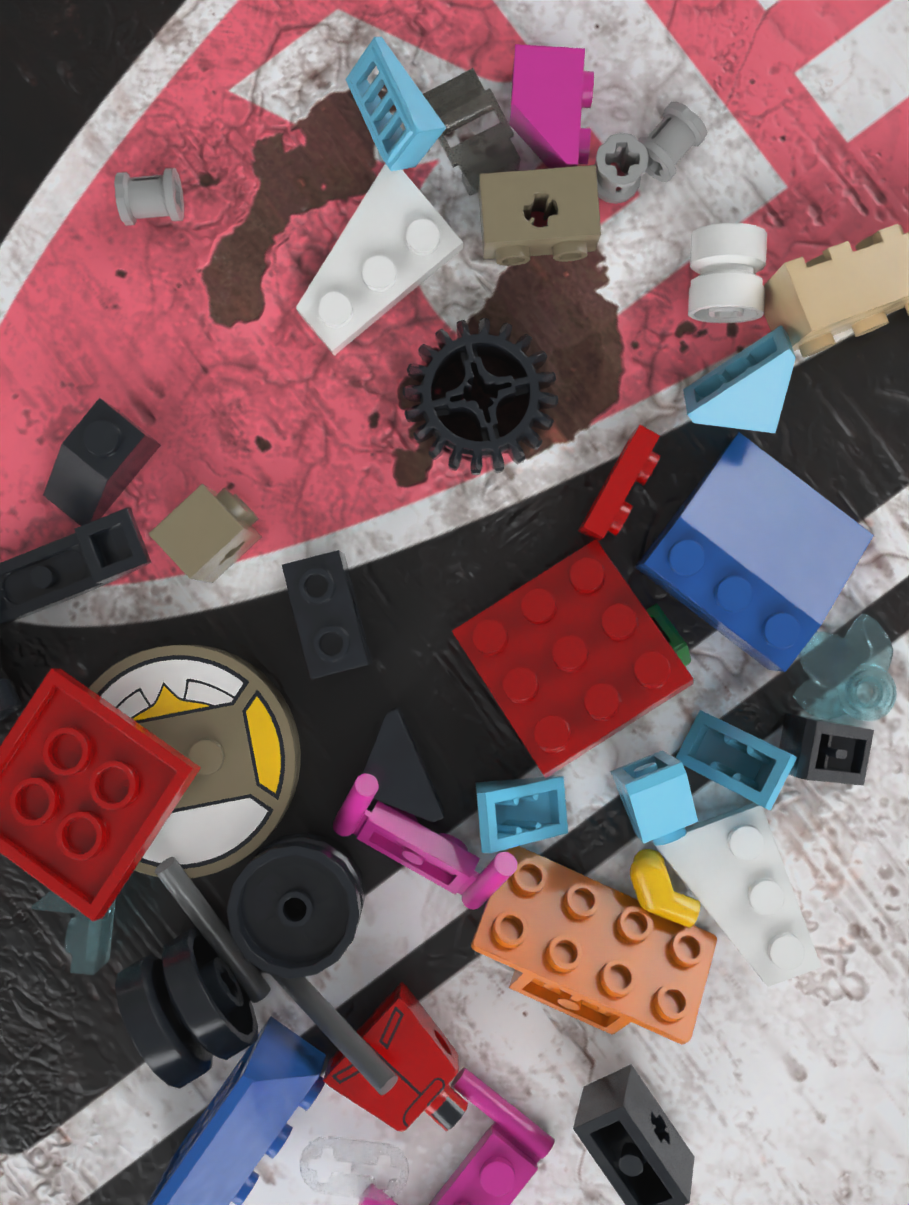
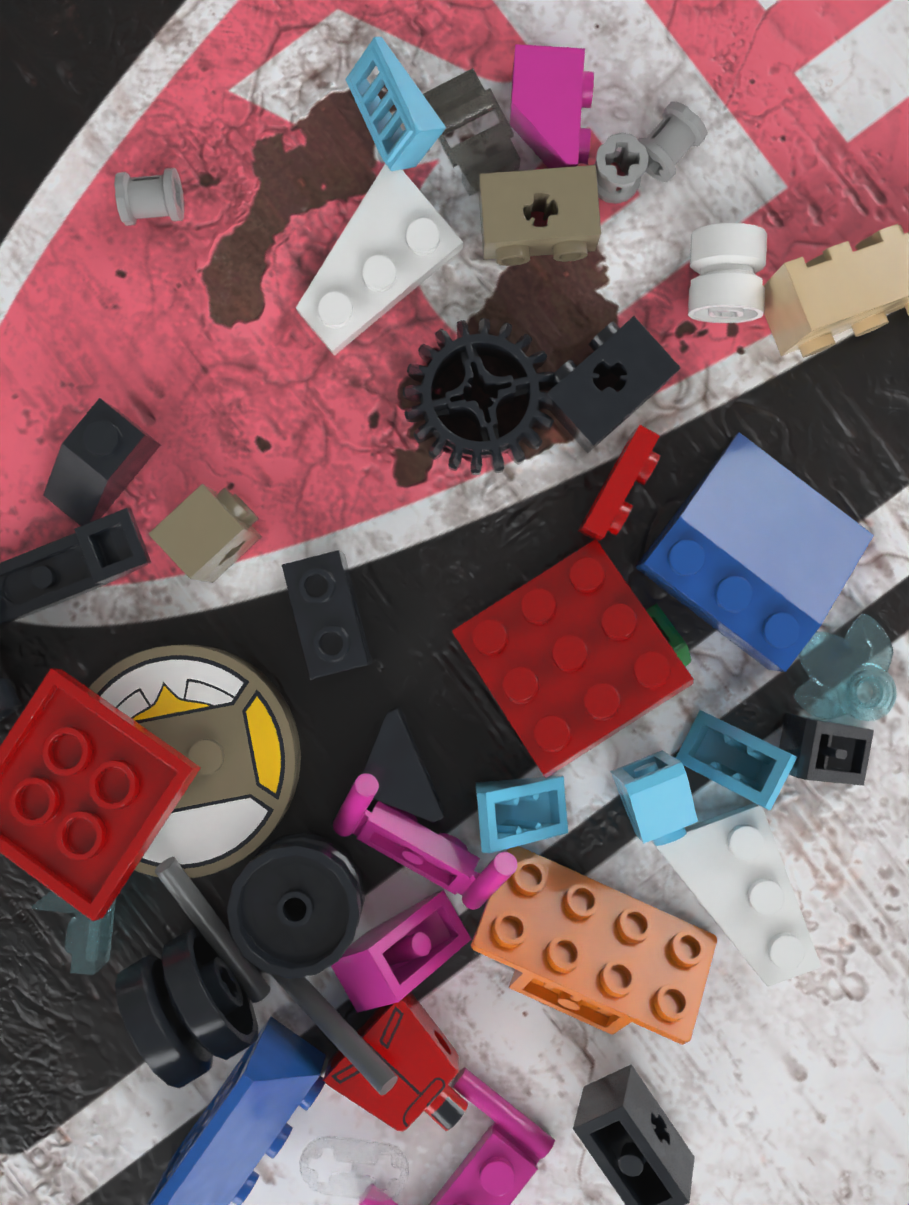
yellow arm [630,849,701,928] -> none
medium azure slope [683,325,796,433] -> none
none -> dark pink slope [331,890,472,1013]
none -> black brick [547,316,680,453]

